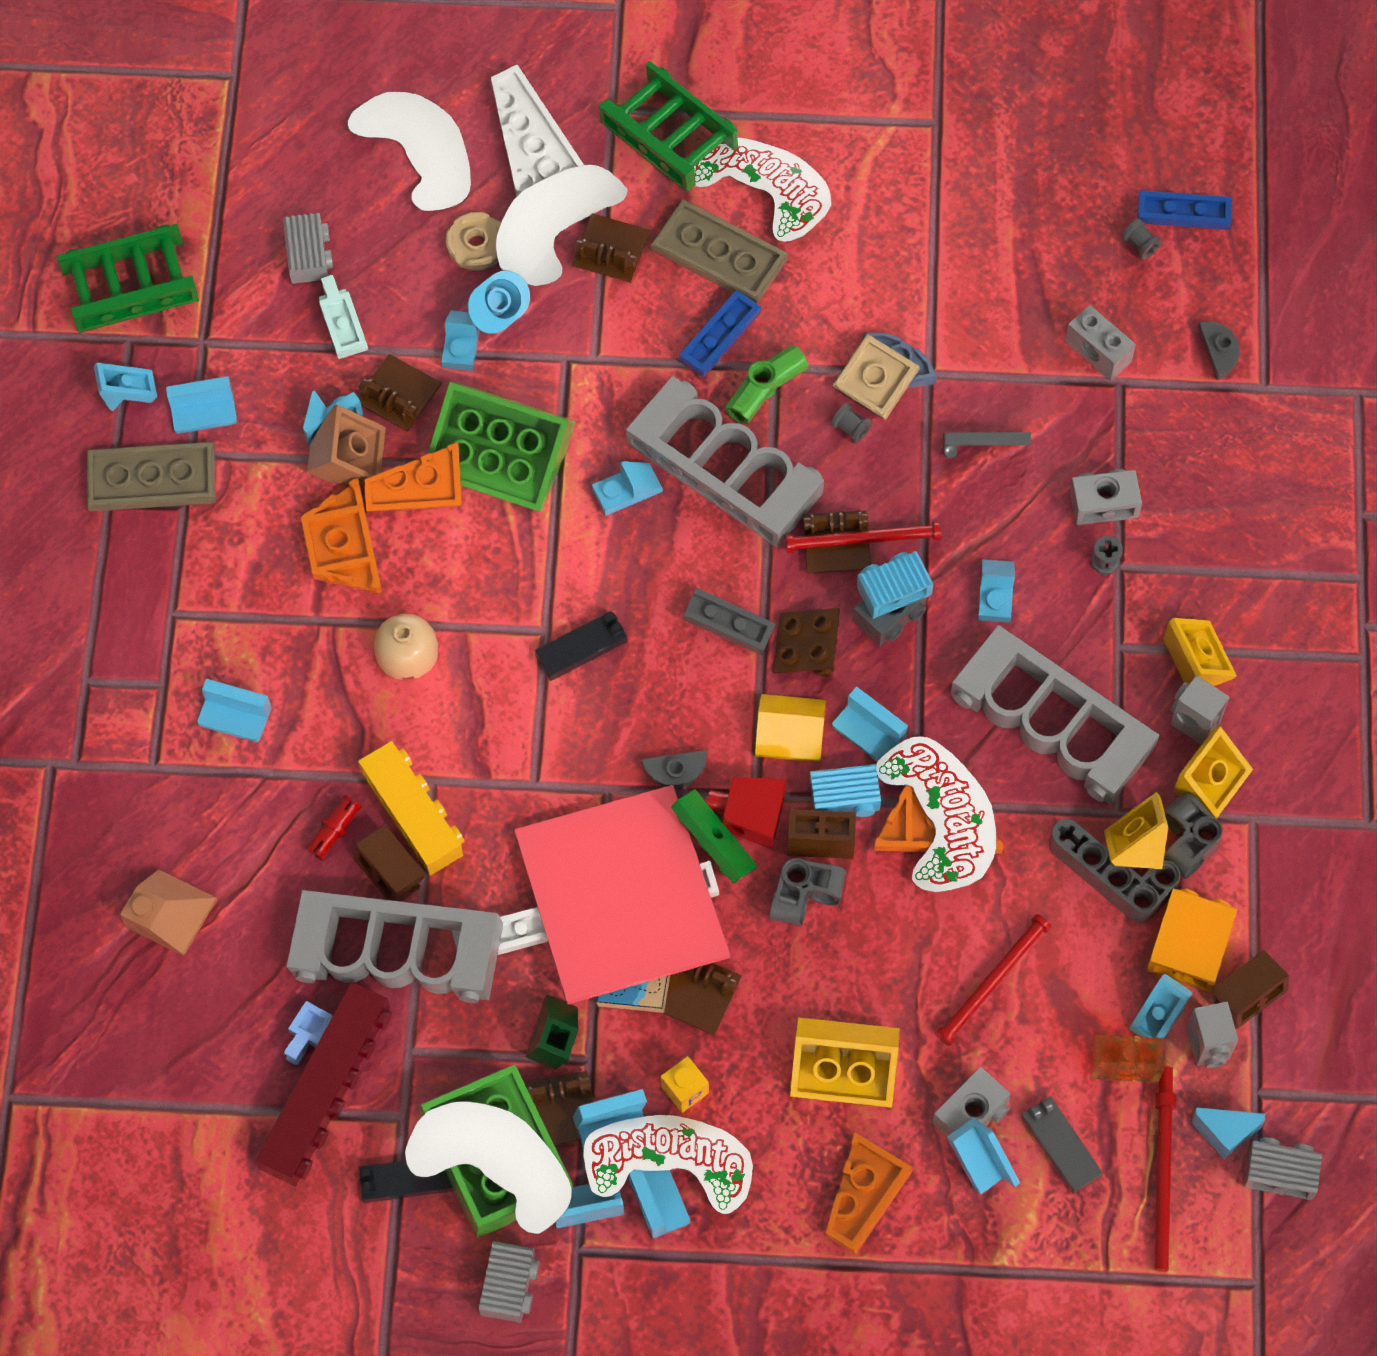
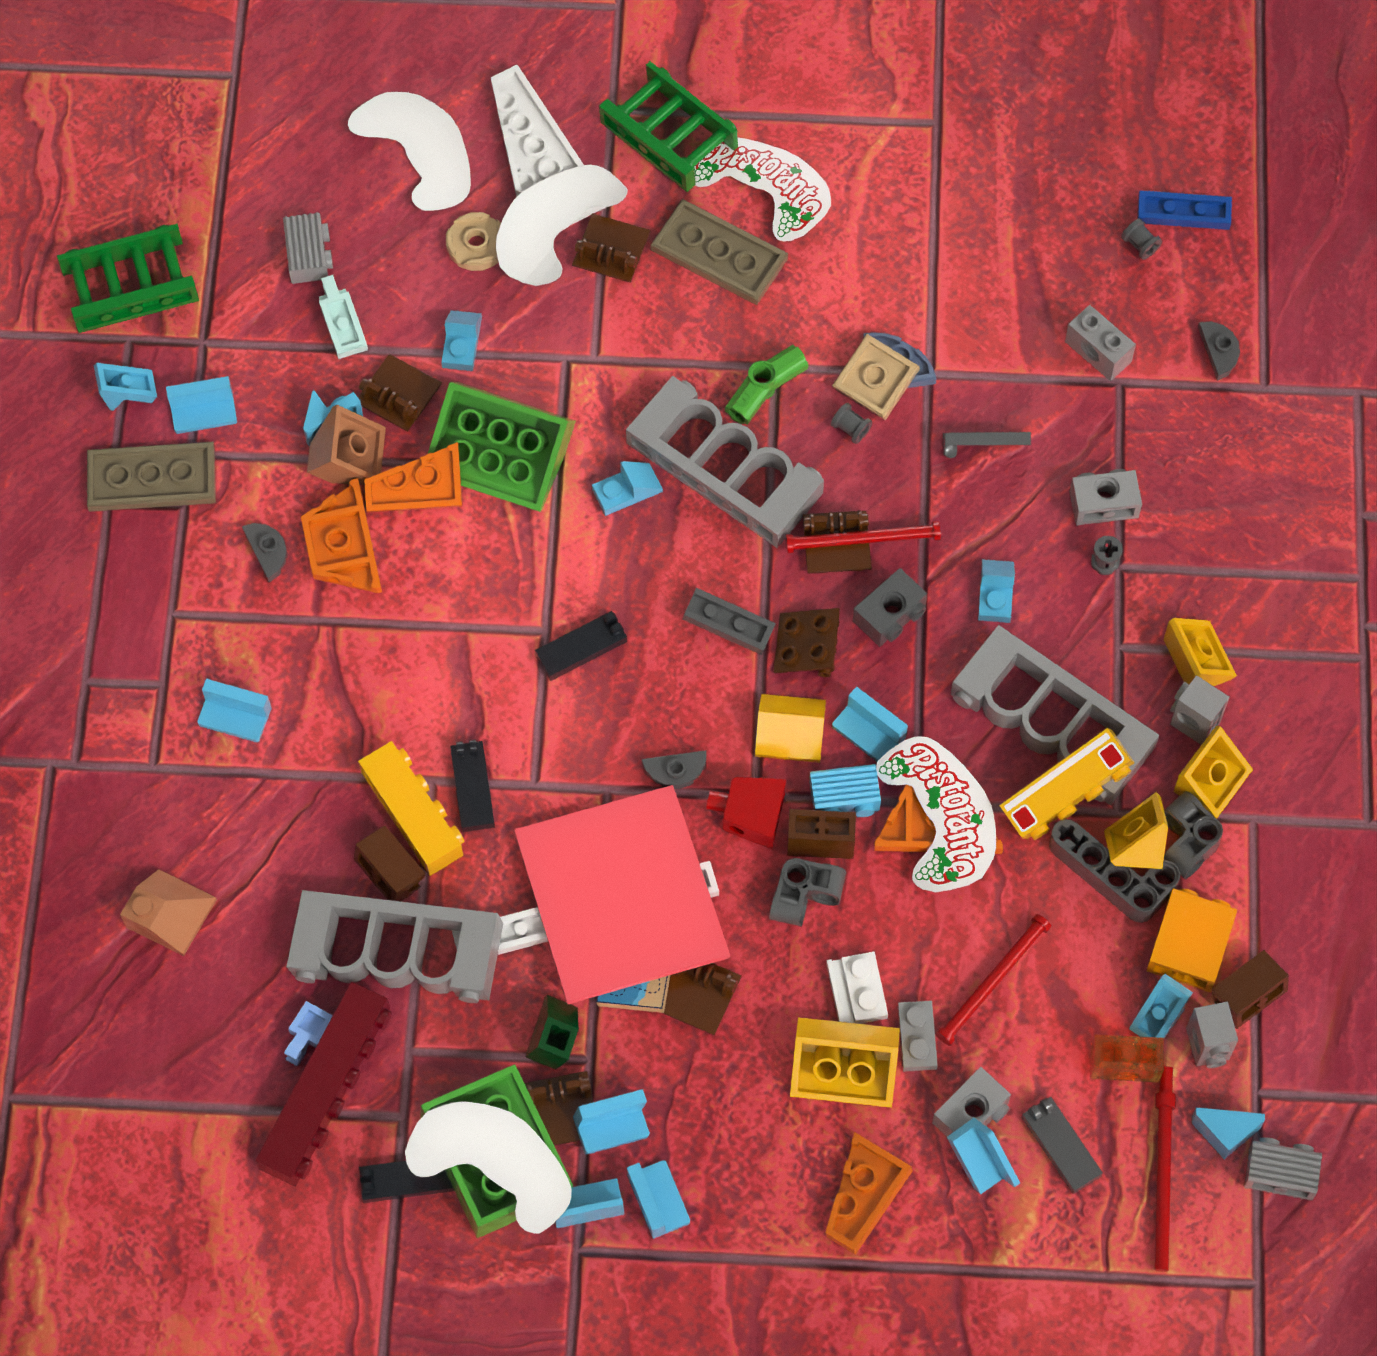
red pin [306,795,362,861] -> none
tan cylinder [373,613,438,680] -> none
medium azure piece [467,271,530,334] -> none
light grey brick [479,1241,540,1323] -> none
sticker [583,1115,753,1214] -> none
yellow brick [661,1056,709,1113] -> none
green tile [671,789,758,884] -> none
blue plate [679,290,761,378] -> none
medium azure brick [857,551,933,619] -> none
none -> dark grey plate [242,523,288,582]
none -> black hinge [450,739,495,832]
none -> white plate [826,952,888,1024]
none -> light grey plate [898,1001,938,1072]
none -> yellow brick [999,728,1135,840]

